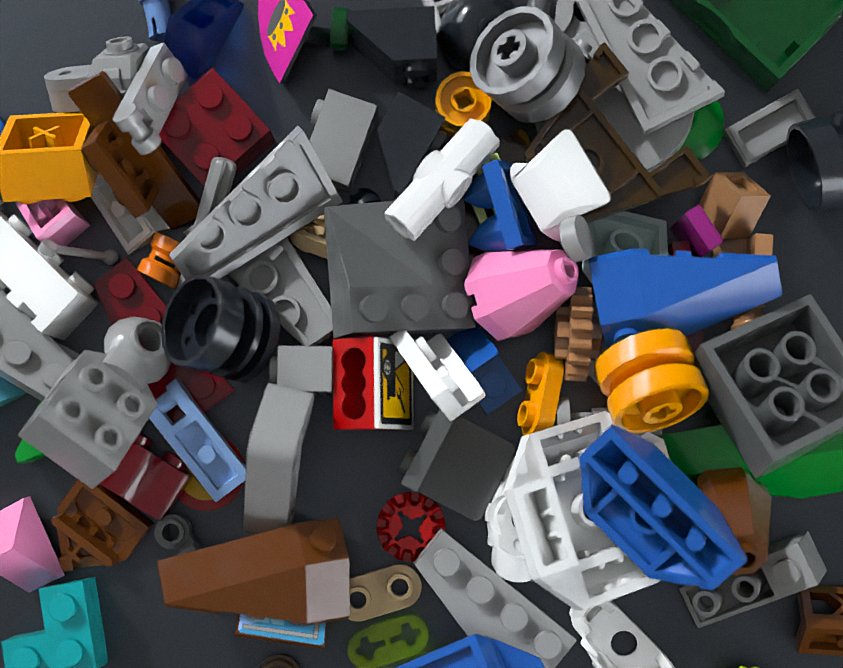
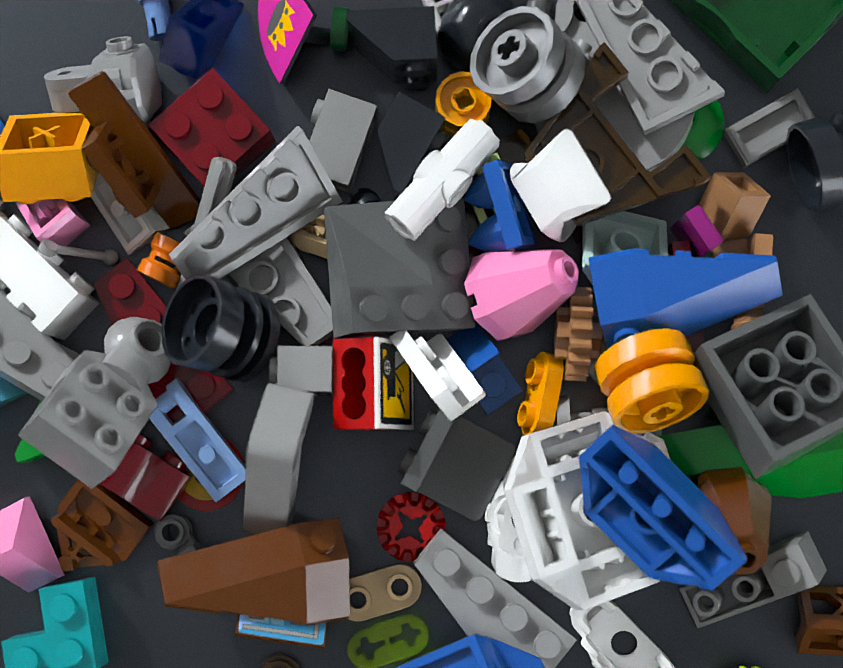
light grey plate [113,42,188,155] -> none
light grey tile [559,215,594,262] -> none

